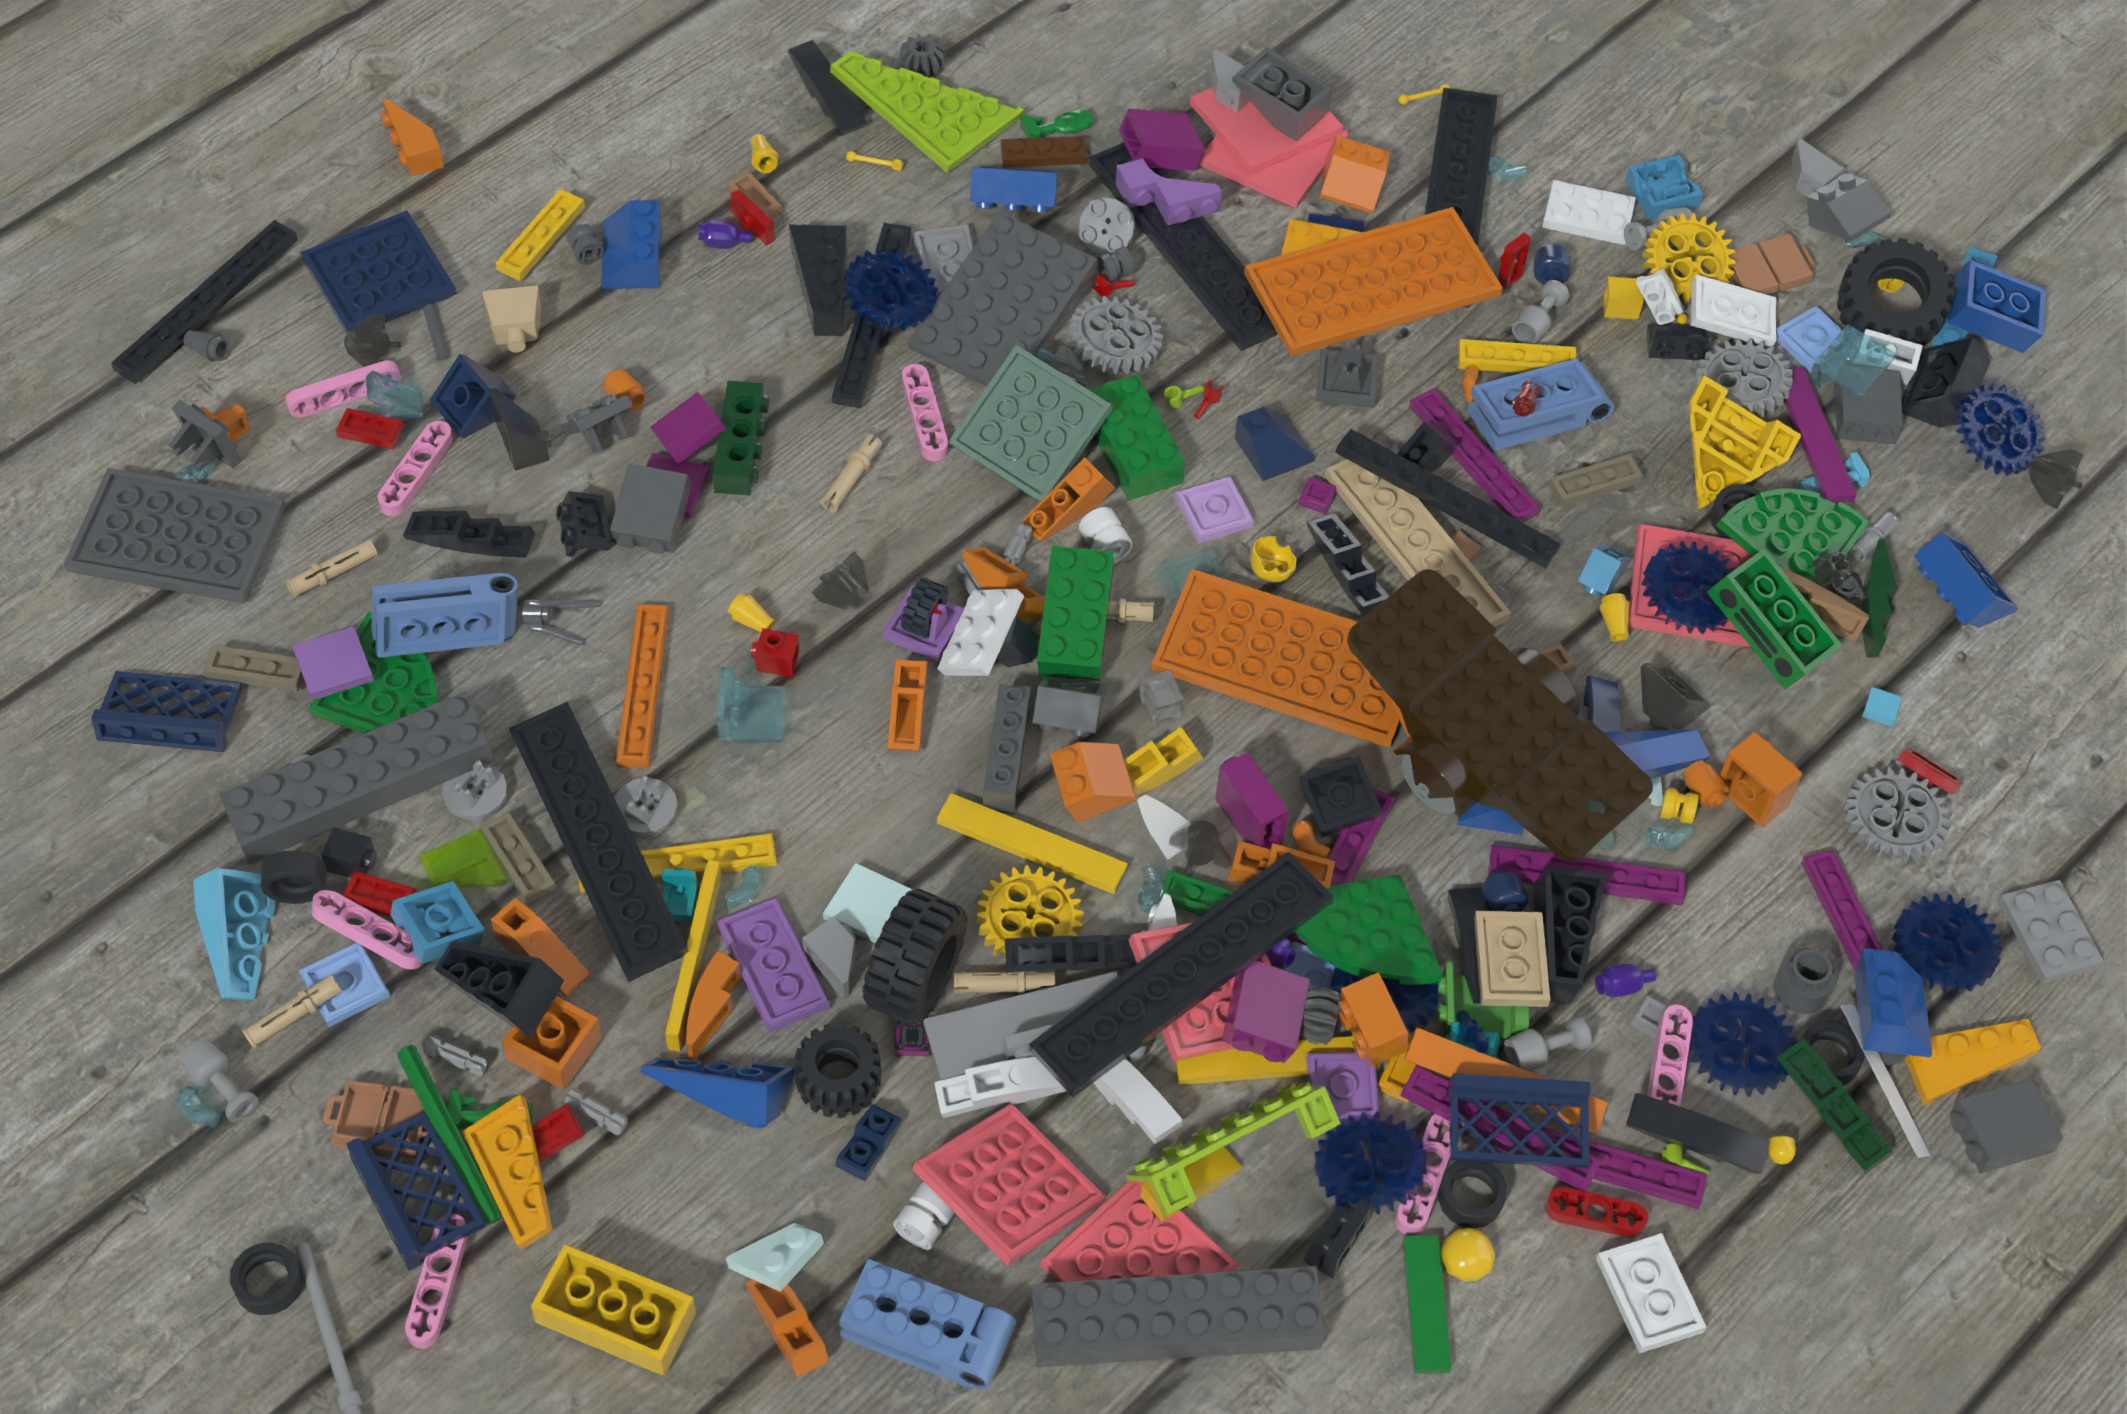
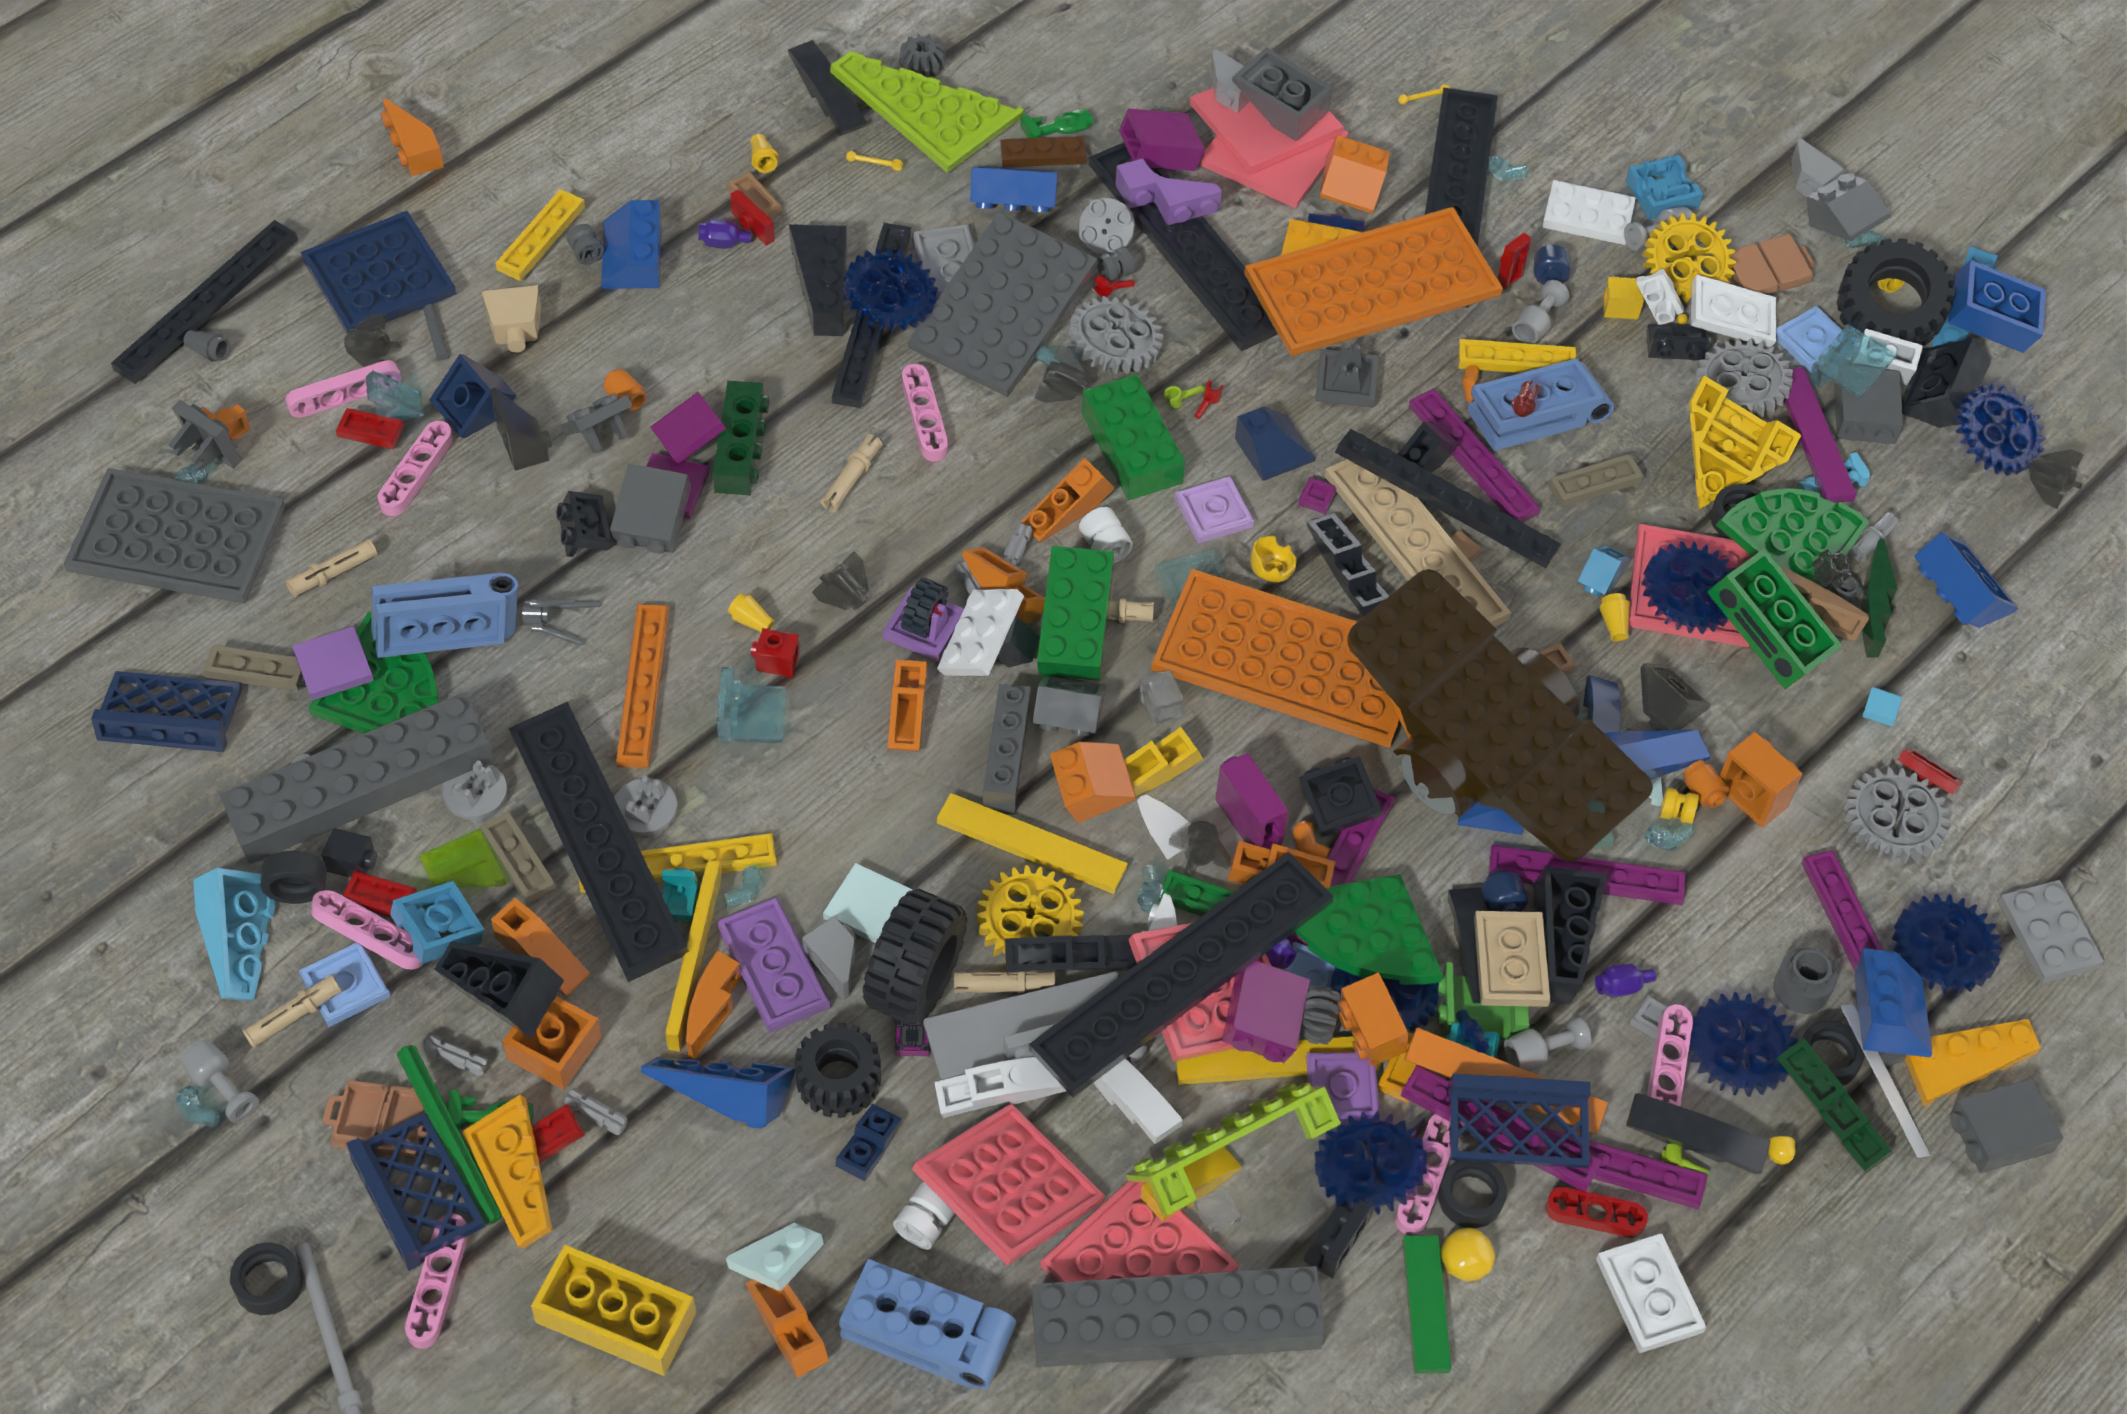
black slope [403,511,535,558] -> none
sand green plate [948,345,1113,503] -> none

